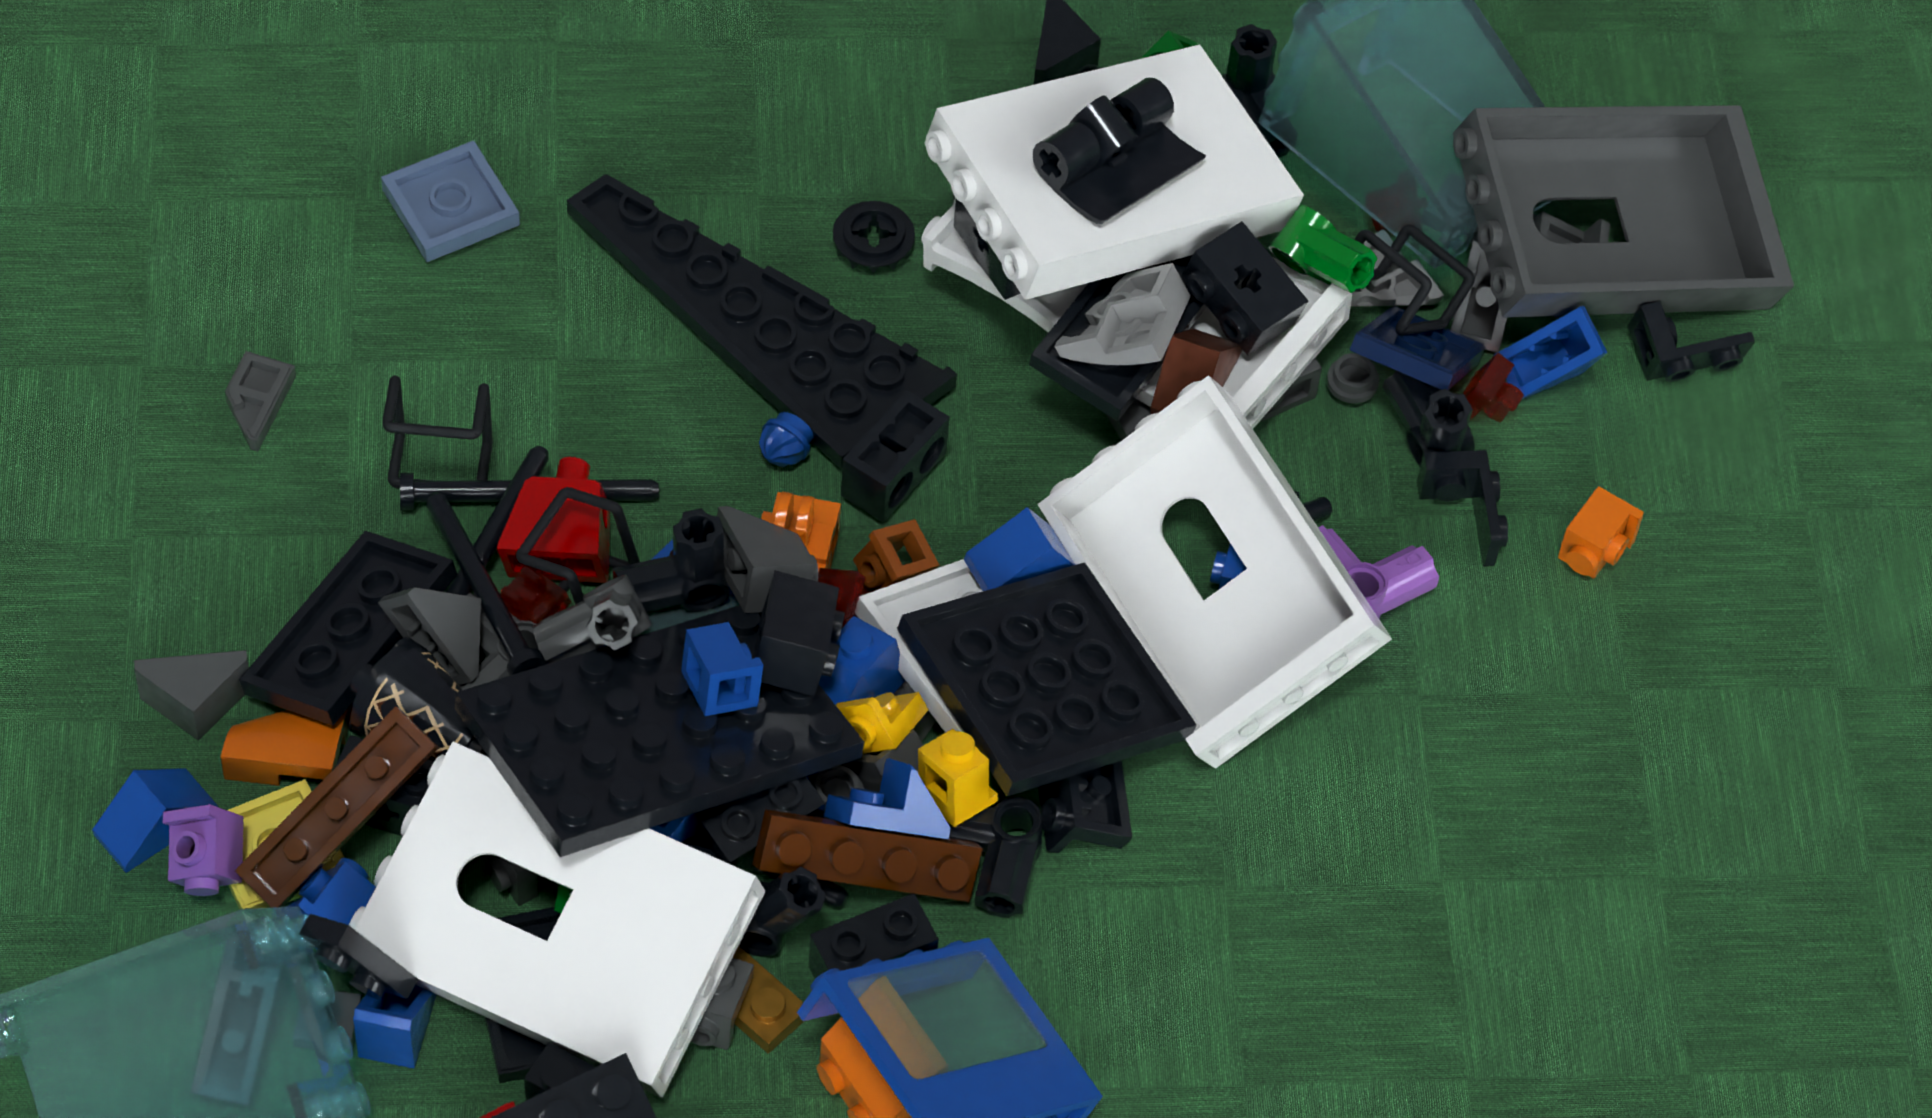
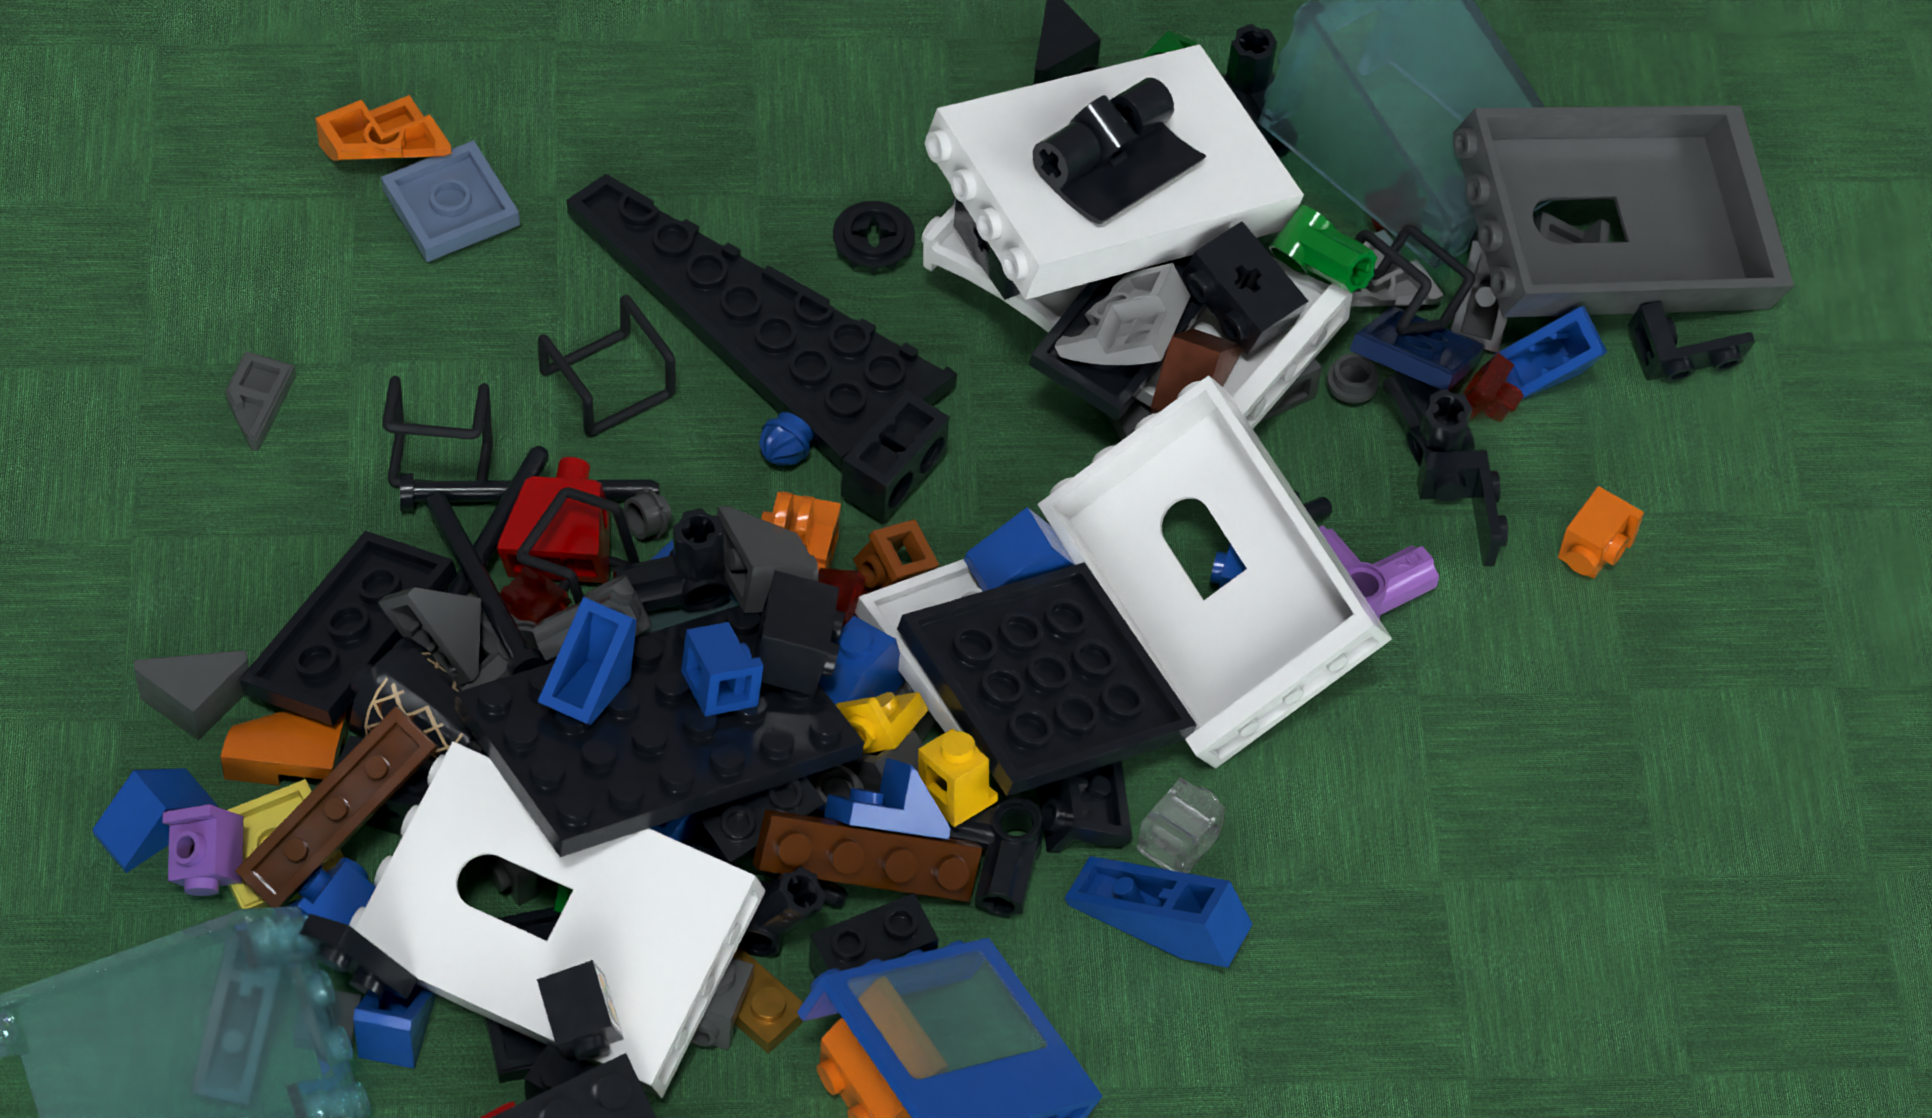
none -> orange slope [315,95,452,161]
none -> blue slope [537,597,637,725]
none -> black brick [537,960,624,1060]
none -> black piece [538,295,676,436]
none -> dark grey plate [624,488,672,540]
none -> blue slope [1064,856,1253,968]
none -> clear brick [1137,777,1226,873]

